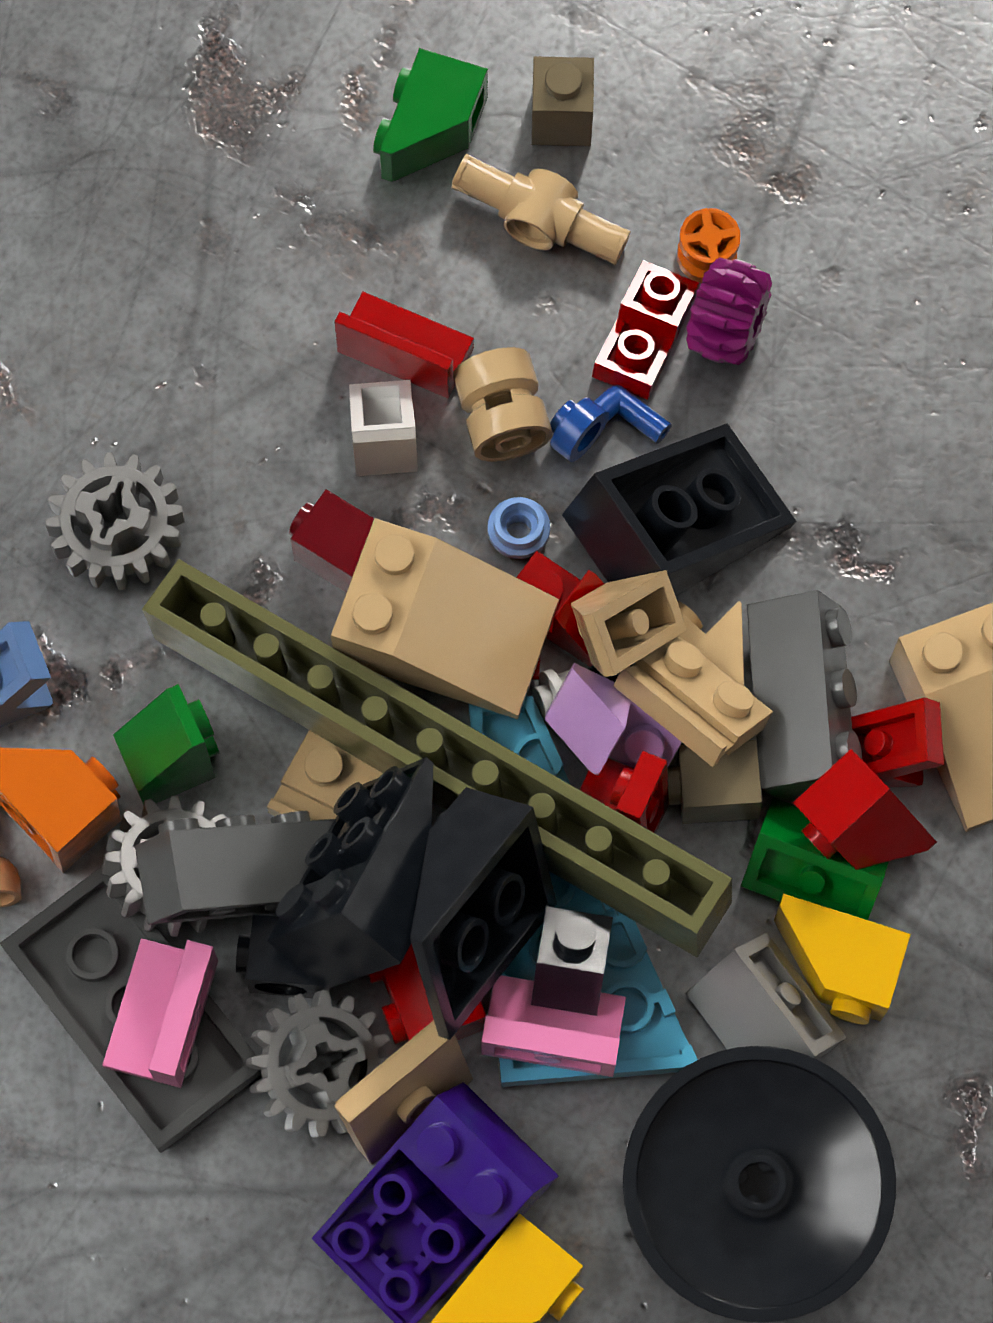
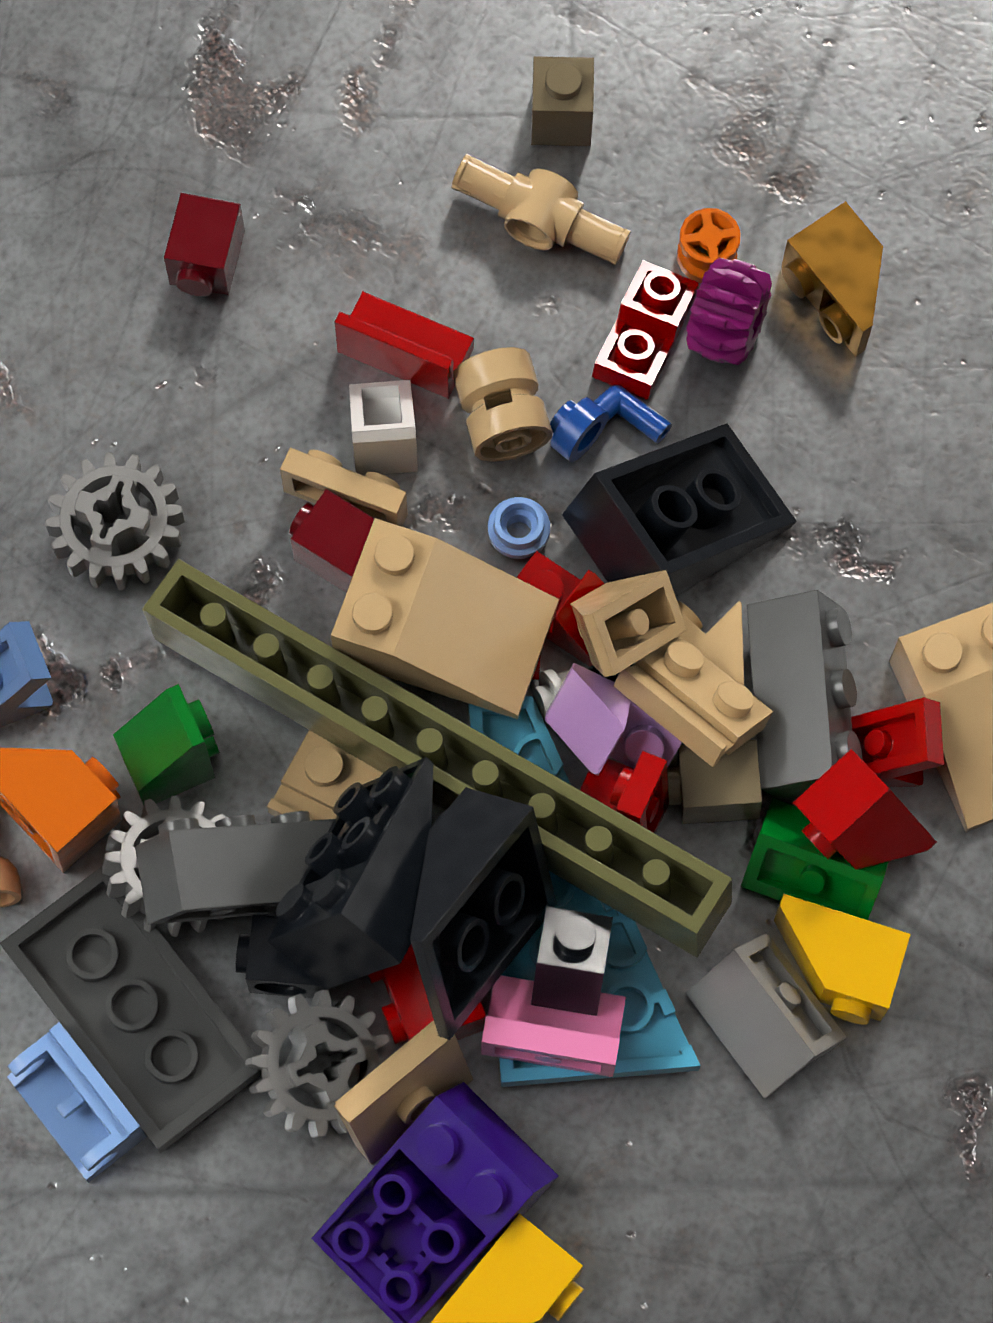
bright pink panel [102,938,218,1088] -> none
green slope [373,48,488,182] -> none
black dish [623,1046,896,1322] -> none
none -> light blue hinge [7,1022,147,1183]
none -> dark red brick [164,193,245,296]
none -> tan plate [280,448,408,527]
none -> pearl gold slope [781,201,883,357]

